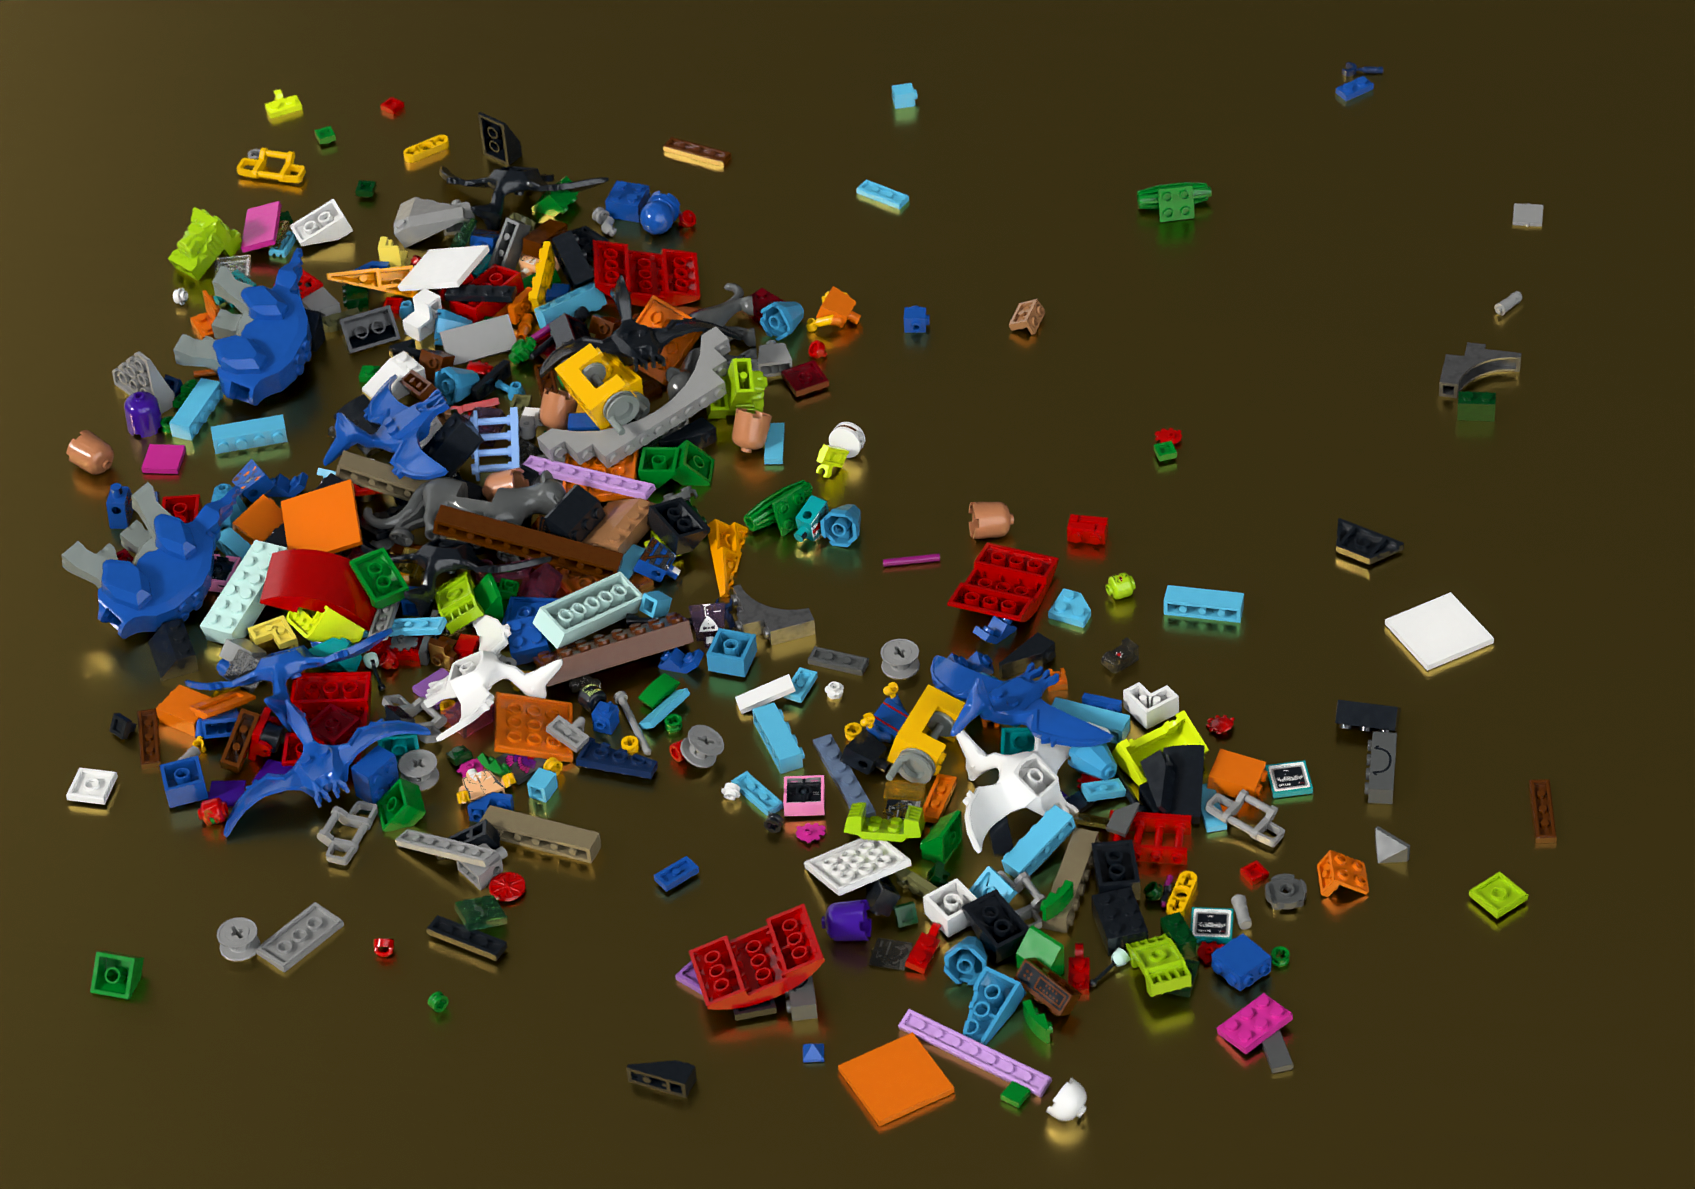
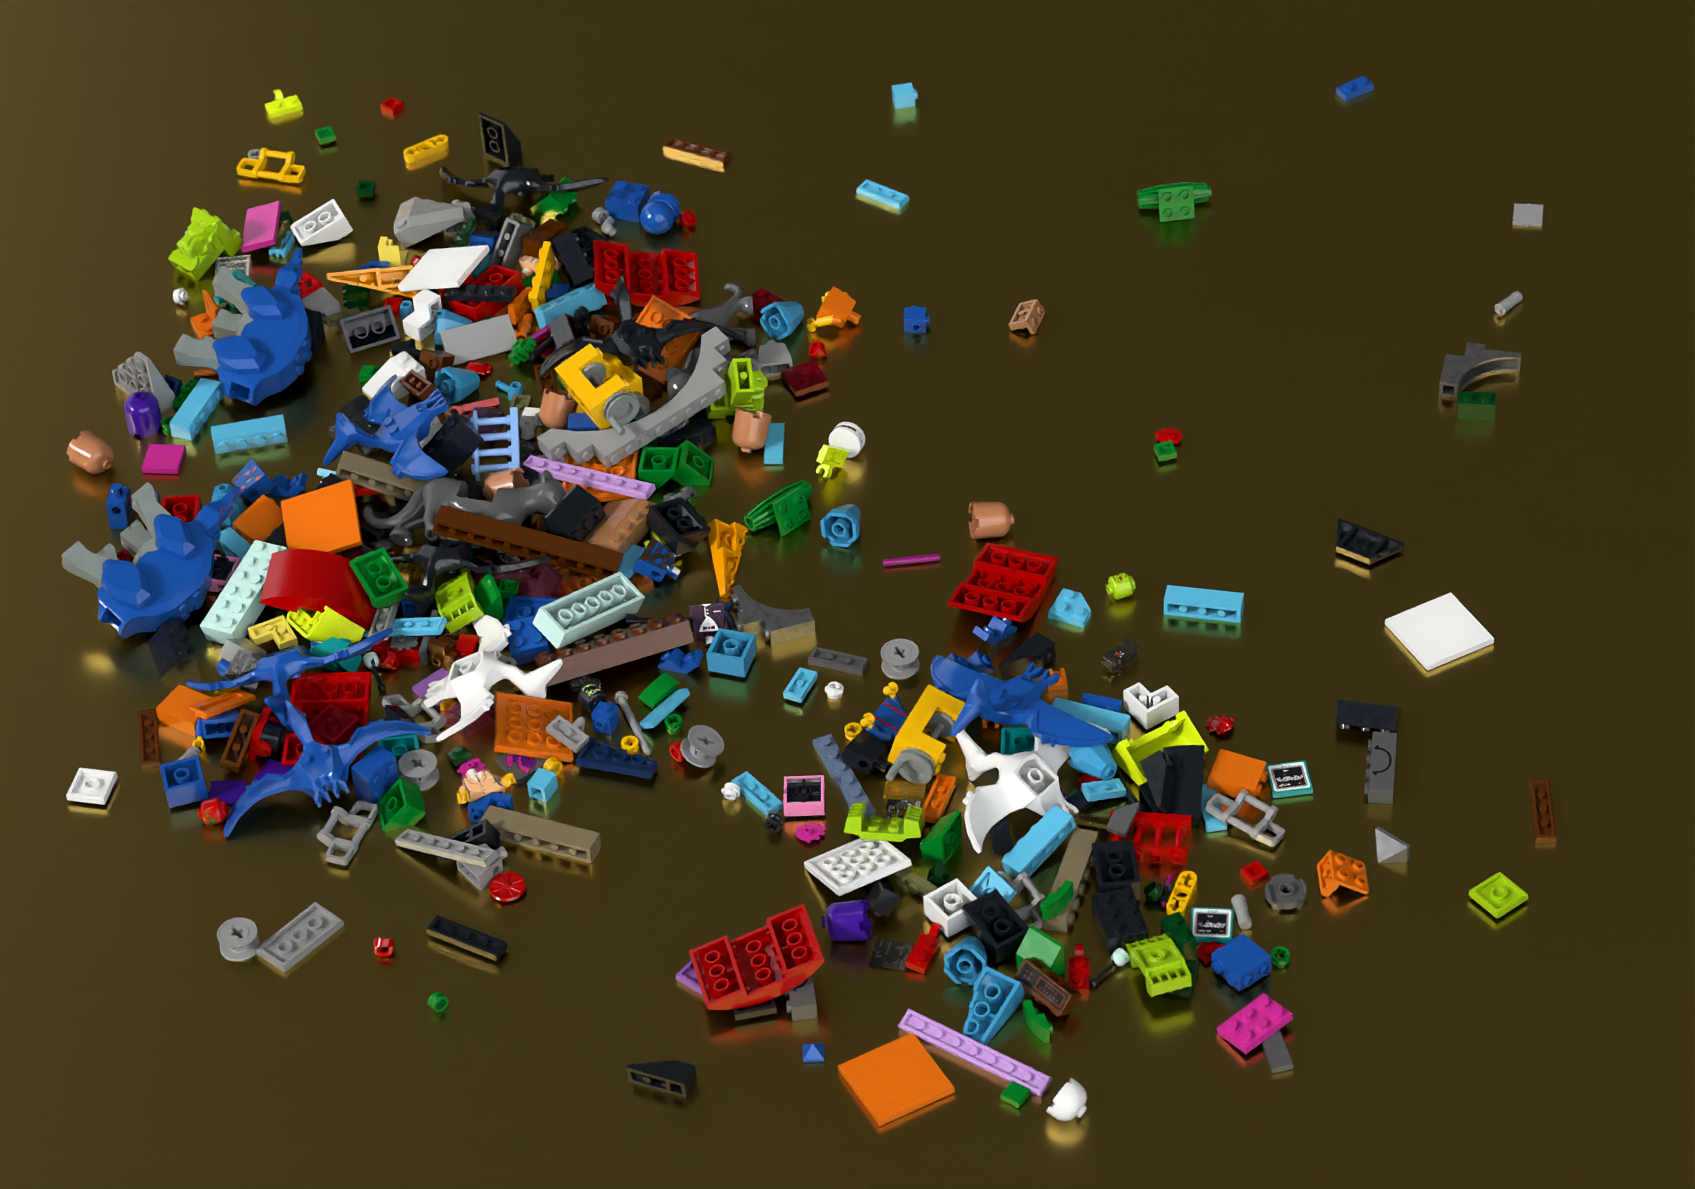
green slope [90,951,144,999] -> none
black tile [109,713,137,739] -> none
clear green plate [454,895,507,931] -> none
black plate [471,359,512,402] -> none
green slope [477,752,512,777] -> none
medium azure brick [639,591,672,618] -> none
blue plate [654,856,699,892] -> none
white tile [735,674,796,714] -> none
medium azure brick [752,702,805,774] -> none
teal torso [794,495,829,542] -> none
dark green tile [893,901,919,928] -> none
red brick [1067,514,1108,545] -> none
dark blue piece [1342,62,1383,77] -> none

